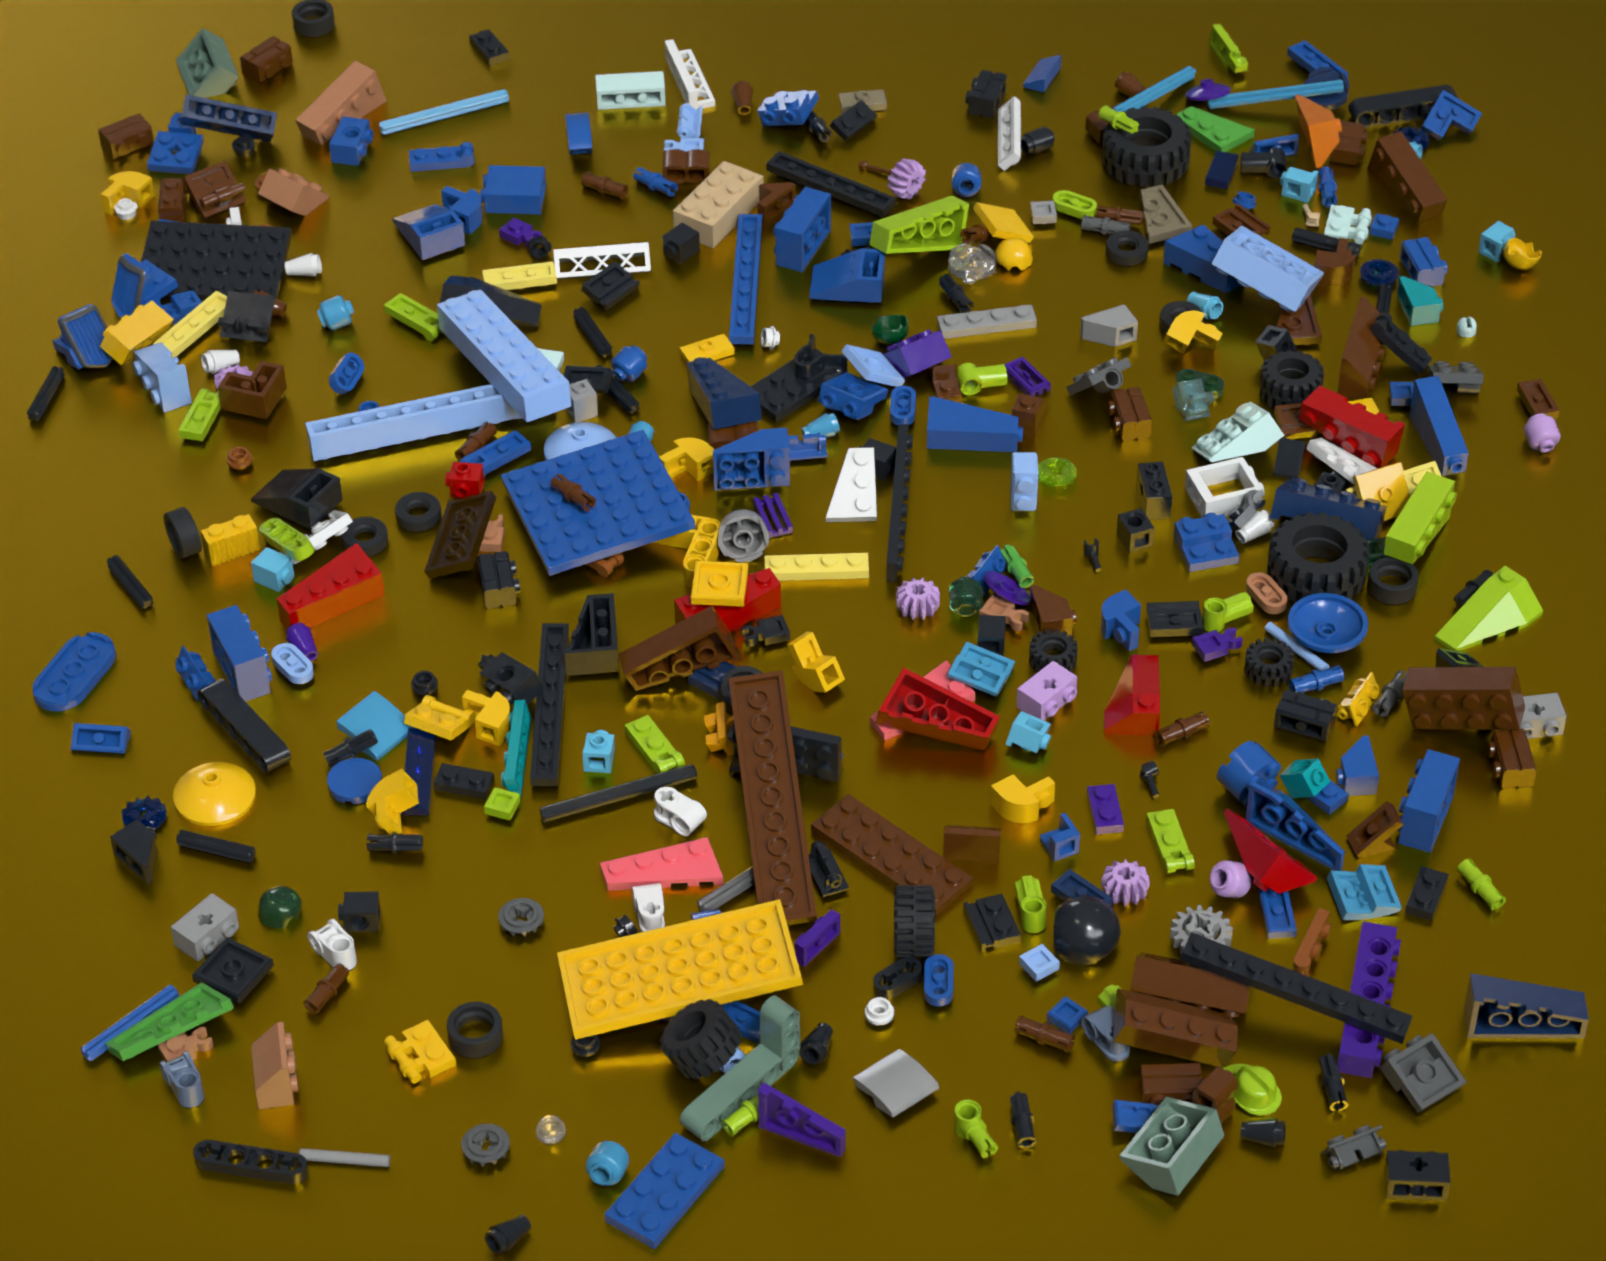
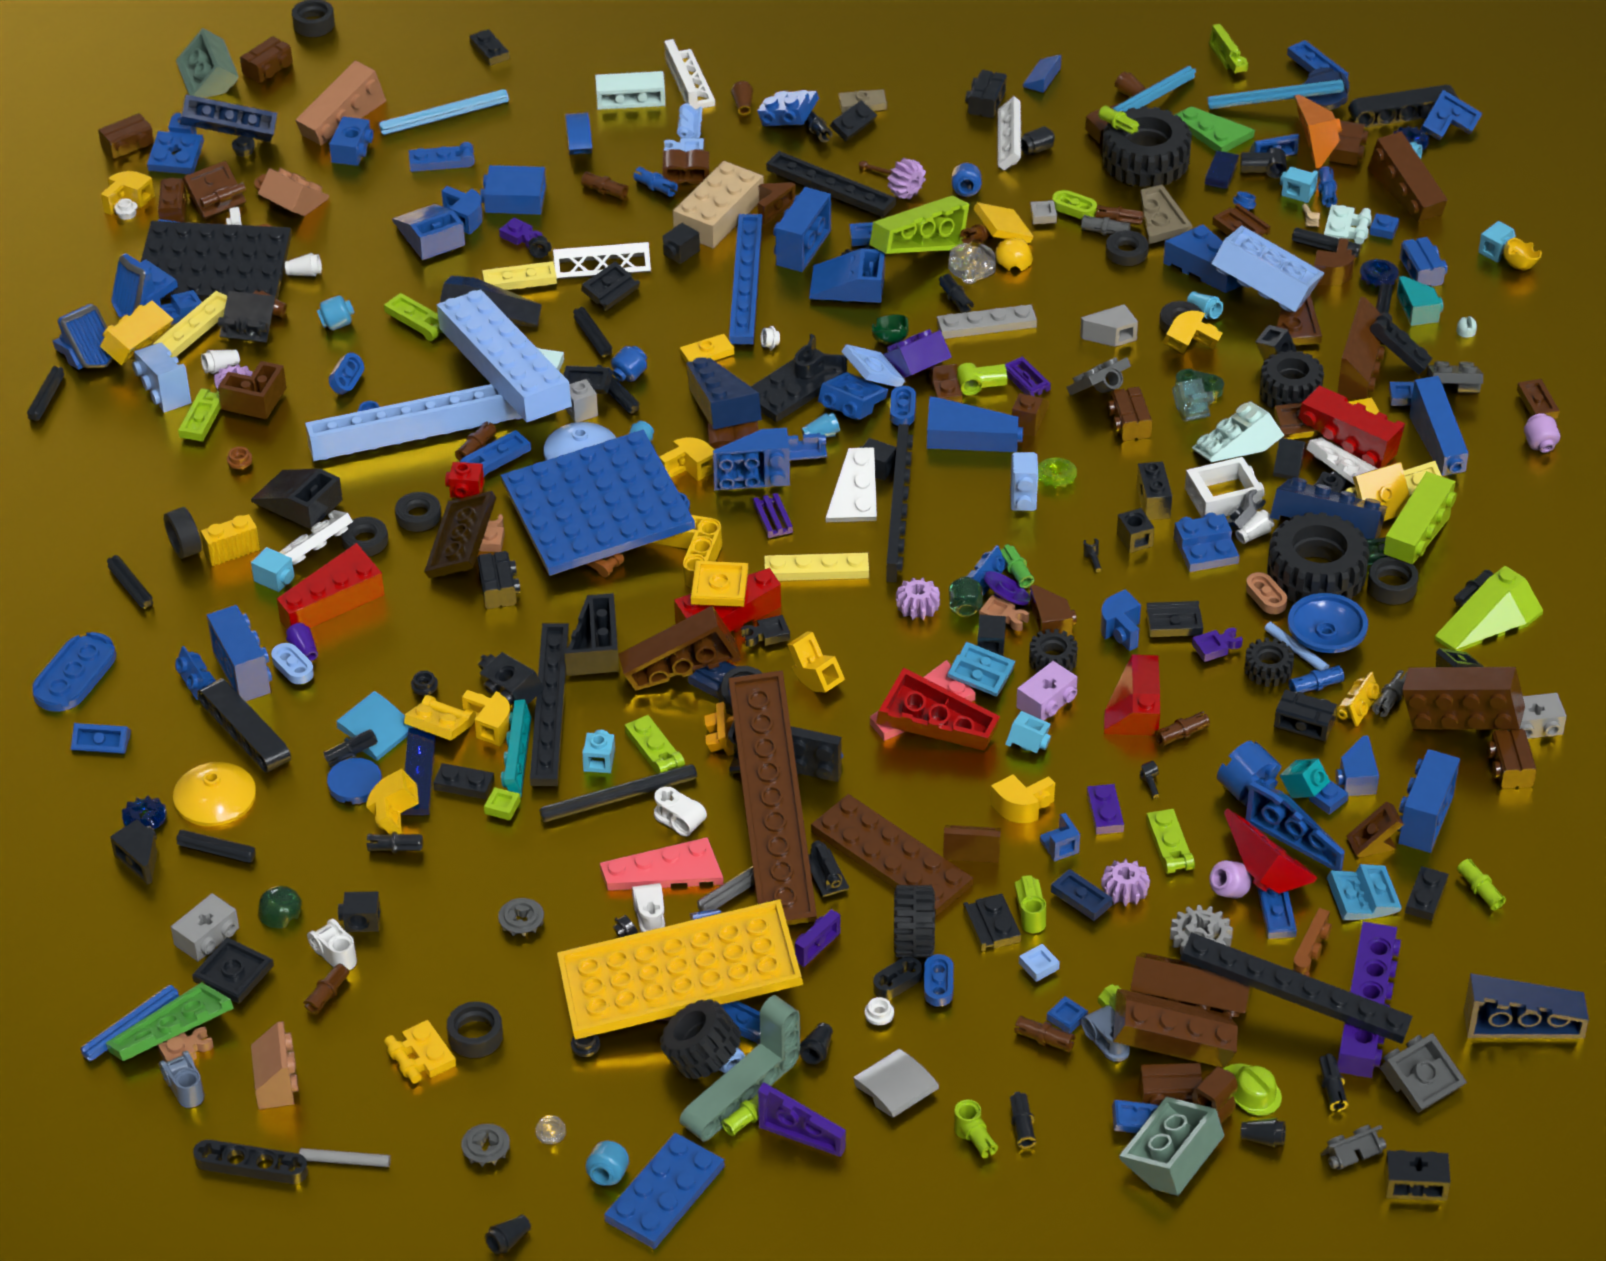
lime beam [259,518,315,561] -> none
reddish brown pin [551,474,596,512] -> none
light grey cylinder [718,509,769,562] -> none
black cylinder [1053,894,1121,966] -> none
dark purple dish [1185,79,1231,100] -> none
lime piece [1202,592,1254,632] -> none

